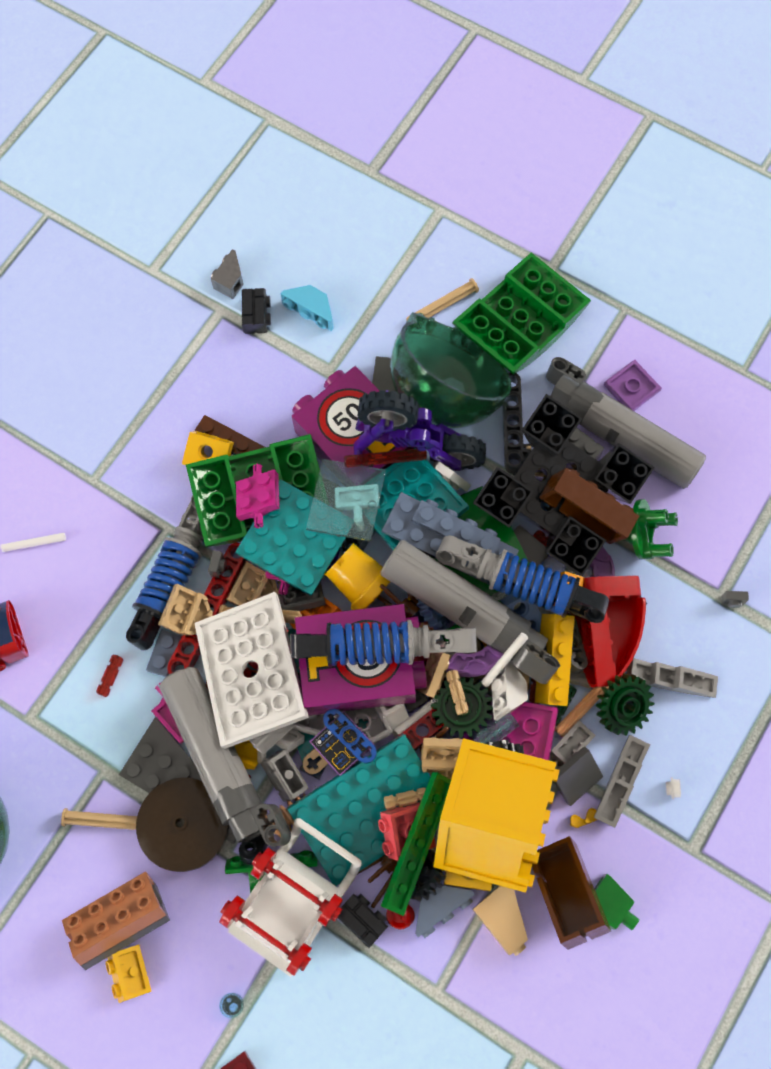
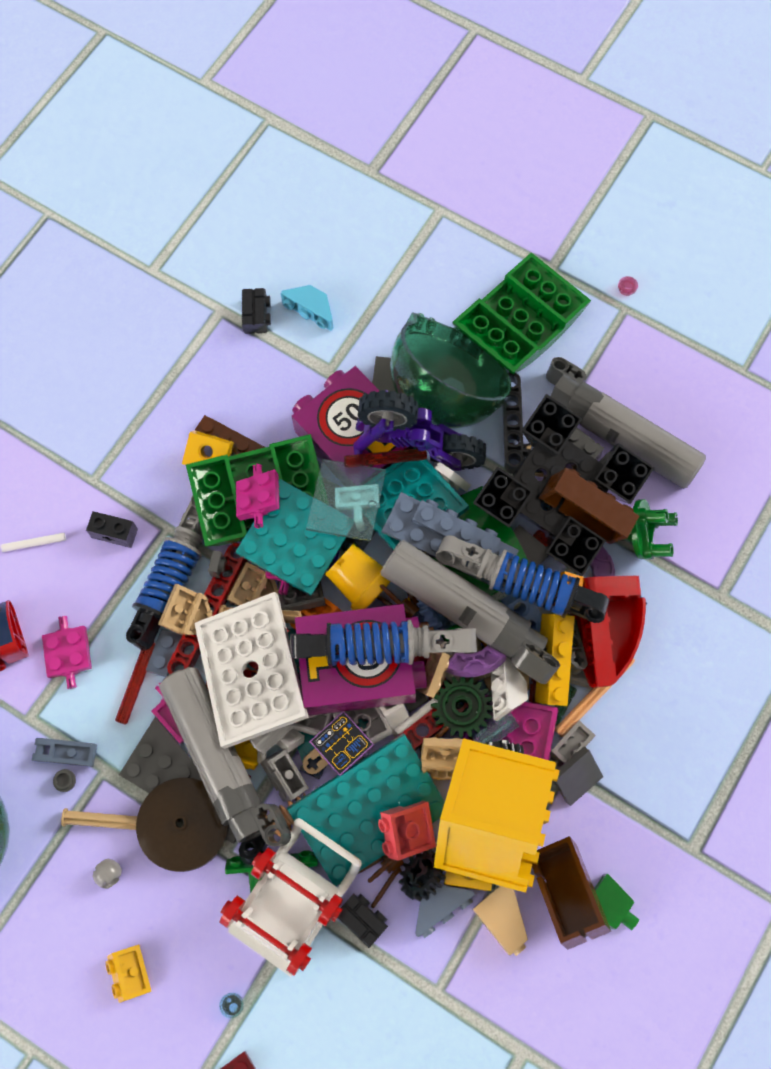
nougat piece [62,871,170,971] -> none
clear red axle [96,654,123,697] -> none
flat silver slope [211,249,244,299] -> none
blue beam [323,709,377,764] -> none
green plate [381,772,451,916] -> none
tan axle [384,787,426,810] -> none
red hat [386,904,415,930] -> none
tan axle [406,278,479,327] -> none
tan axle [446,670,469,715] -> none
white bar [481,633,528,687] -> none
yellow piece [570,808,598,828] -> none
light grey slope [594,735,651,828] -> none
dark green gear [595,673,655,736] -> none
medium lavender tile [604,359,662,411] -> none
light grey slope [627,658,718,698] -> none
white plate [666,777,681,800] -> none
dark grey plate [721,591,749,608] -> none
none -> sand blue plate [31,738,97,767]
none -> dark pink plate [42,616,92,689]
none -> dark grey plate [53,769,76,792]
none -> black brick [86,511,138,548]
none -> light grey piece [92,858,122,889]
none -> clear red axle [115,643,155,725]
none -> clear pink plate [618,276,638,296]

